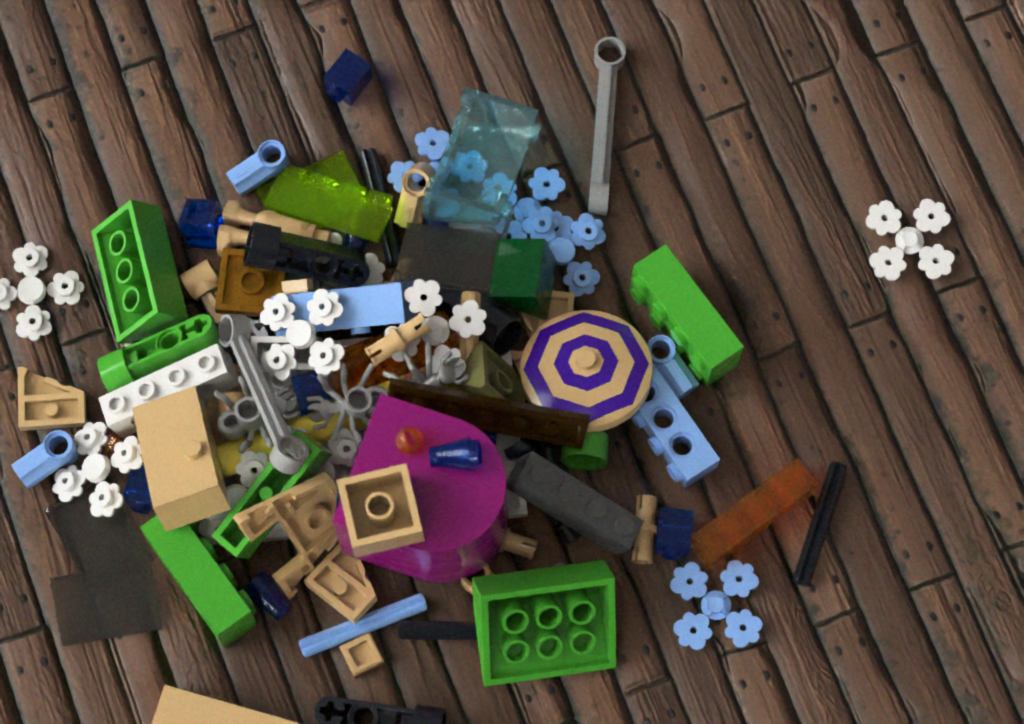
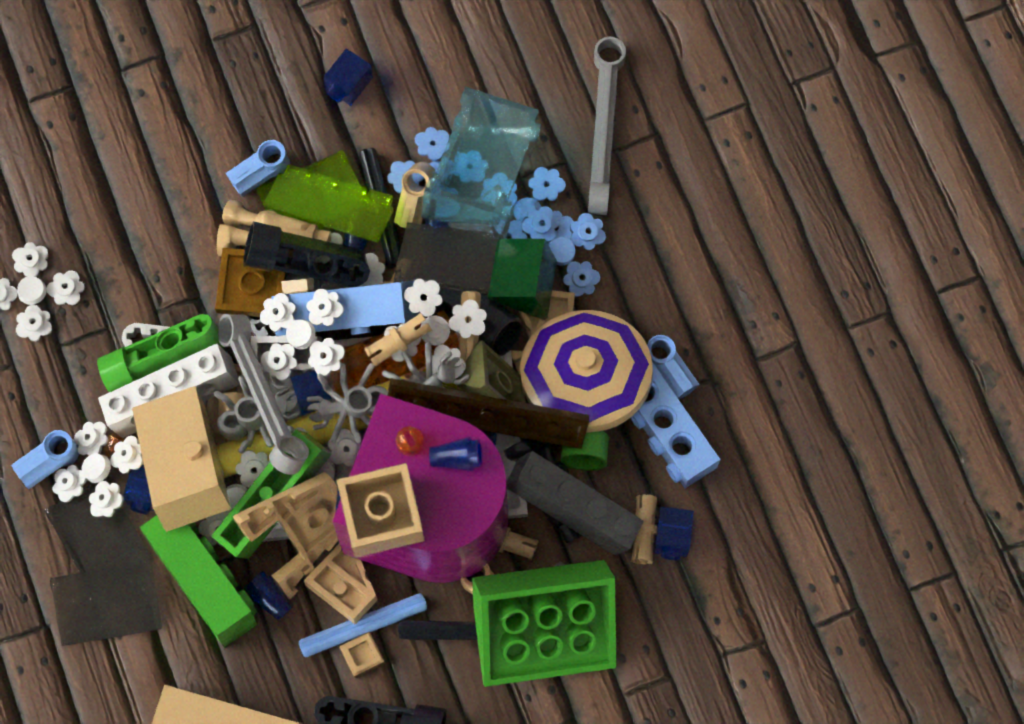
tan wing [17,366,87,431] -> none
bright green slope [91,199,188,344] -> none
clear blue brick [178,198,224,249] -> none
tan axle [179,259,224,324] -> none
bright green brick [629,244,744,387] -> none
light blue plant [670,560,763,650] -> none
clear orange brick [689,458,818,570] -> none
black axle [792,461,847,587] -> none
white plant [865,199,954,281] -> none

